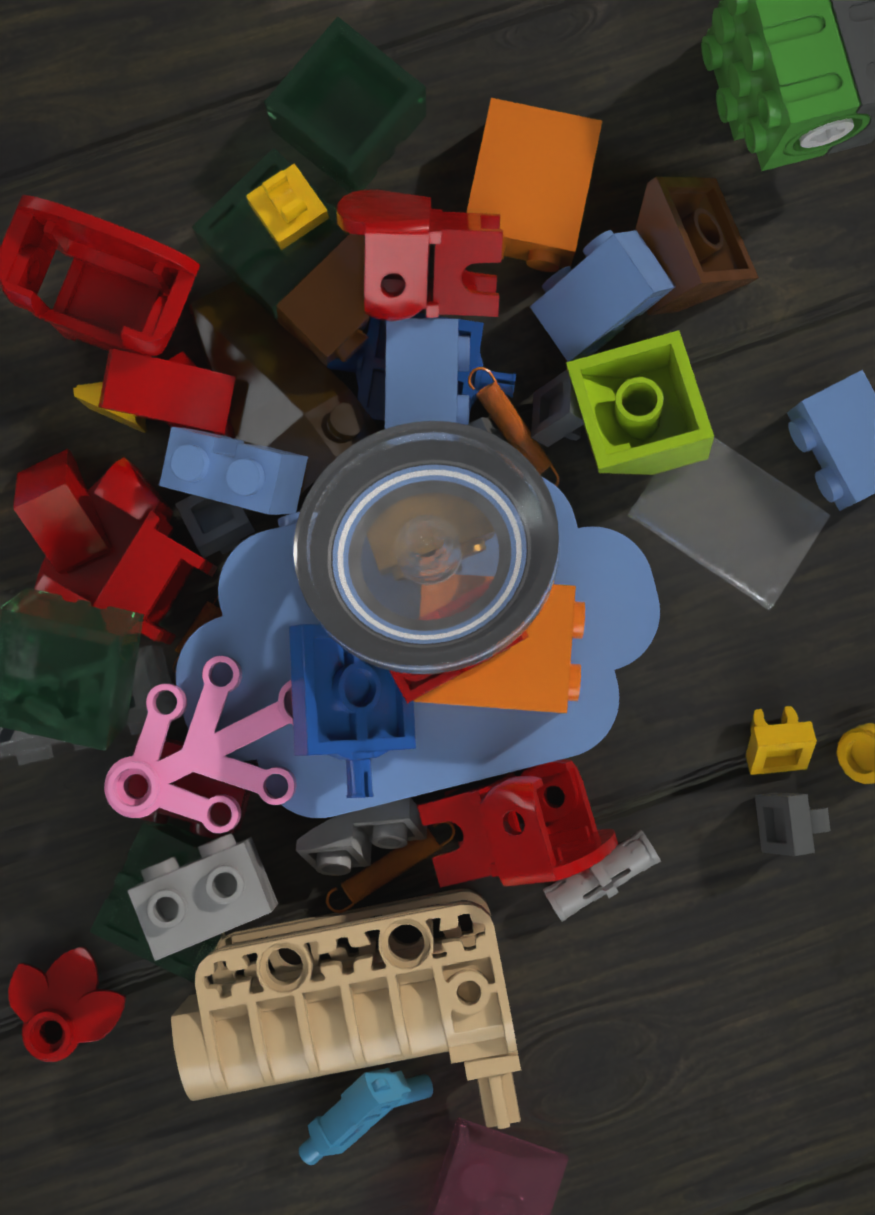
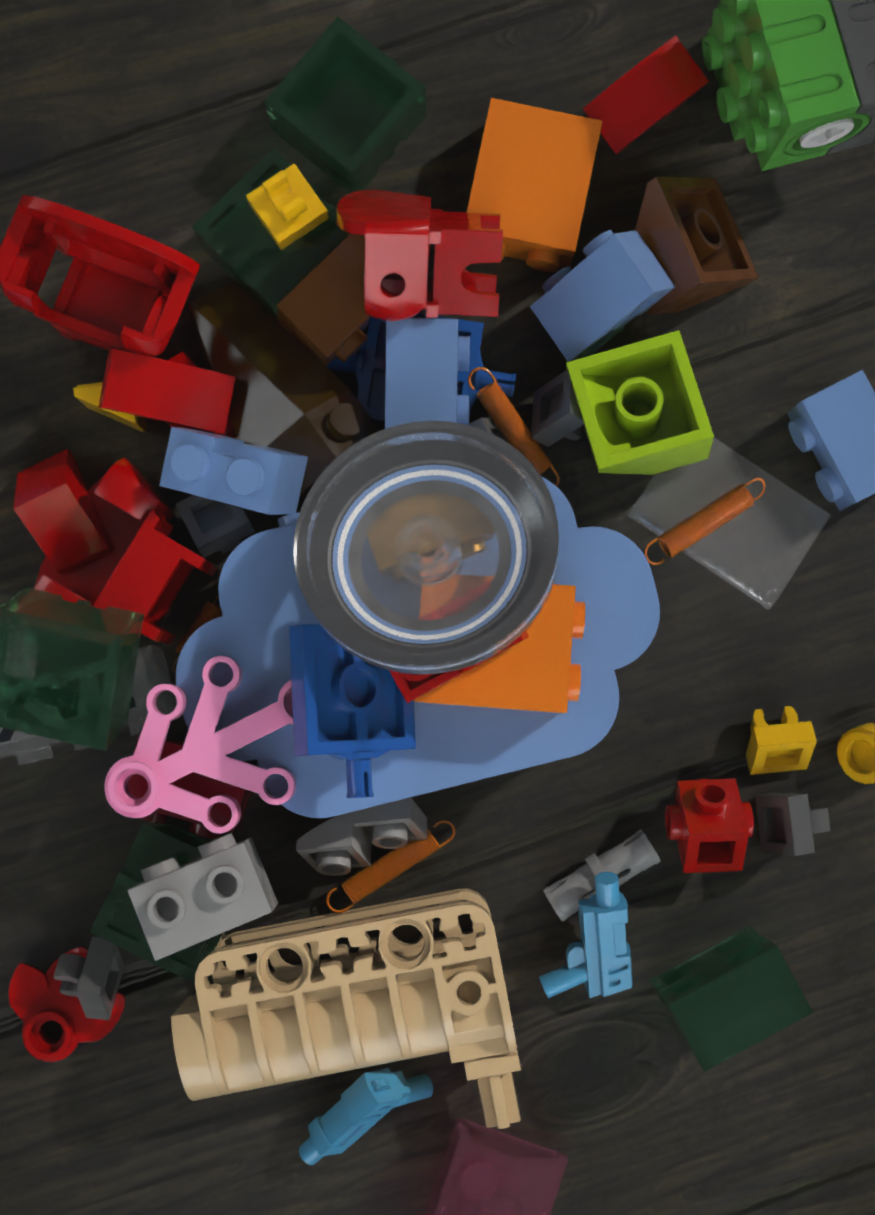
red piece [417,759,618,888] -> none
none -> dark grey tile [53,937,125,1020]
none -> dark azure piece [539,872,633,998]
none -> red slope [583,35,709,155]
none -> orange piece [645,478,765,565]
none -> clear green piece [649,926,813,1072]
none -> red brick [665,778,754,873]

